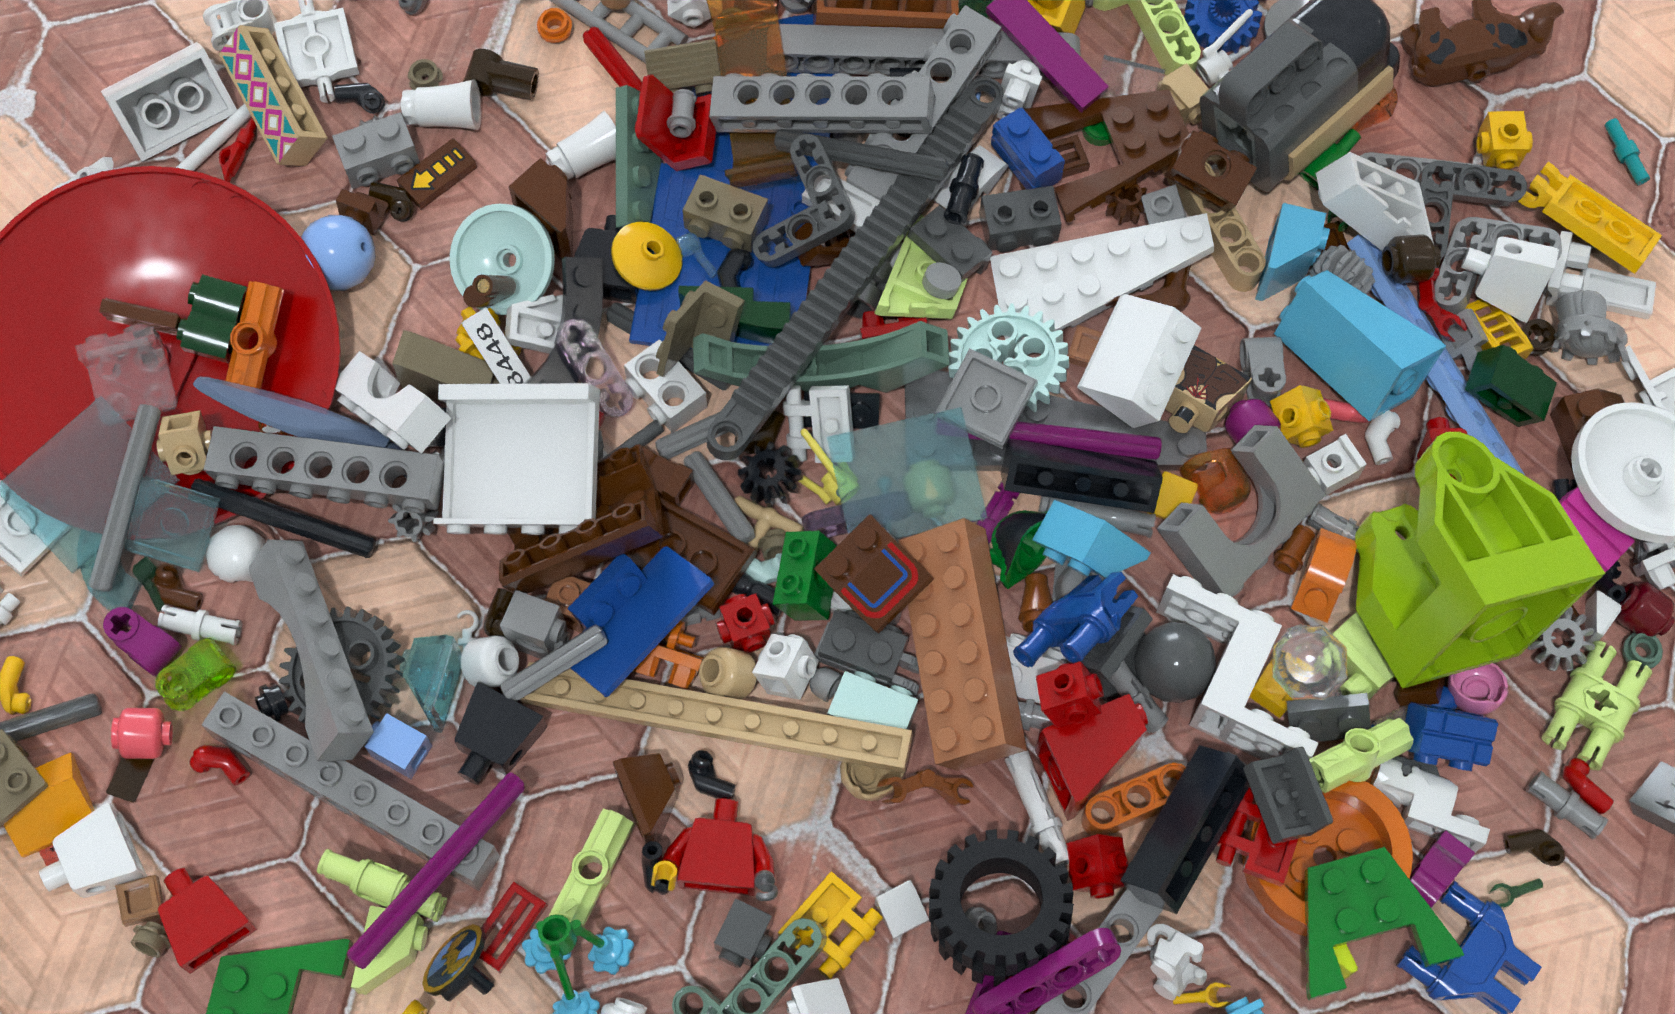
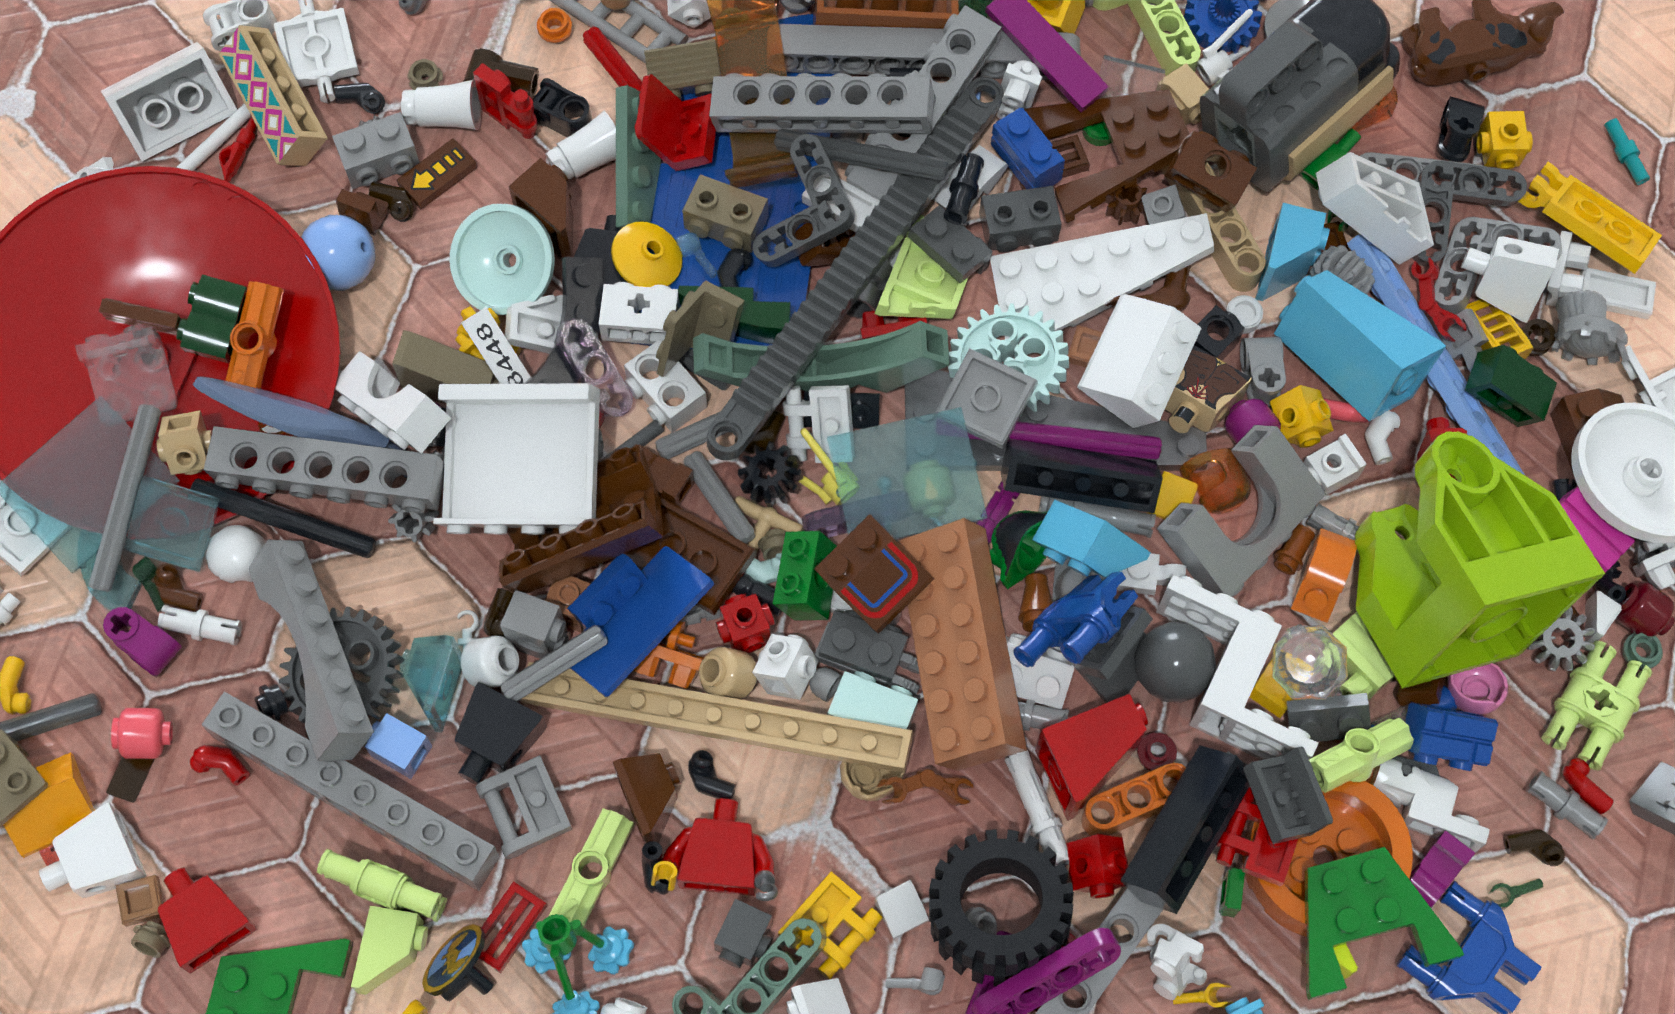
clear neon green piece [155,638,236,711] -> none
magenta axle [347,773,525,969] -> none
reddish brown piece [463,274,516,308] -> none
light grey pin [667,89,697,138] -> none
light grey tile [922,262,961,299] -> none
red brick [1036,661,1104,728] -> none
light grey pin [1108,660,1168,733] -> none
dark brown head [1382,234,1441,283] -> none
none -> red plate [473,63,538,139]
none -> light grey plate [475,755,573,859]
none -> black piece [532,78,593,137]
none -> white brick [599,282,680,344]
none -> light grey hand [886,967,945,995]
none -> white plate [1117,553,1186,595]
none -> dark red plate [1137,733,1177,771]
none -> black brick [1194,305,1245,361]
none -> green tile [1219,868,1245,918]
none -> white tile [1226,295,1263,334]
none -> black piece [1437,96,1485,162]

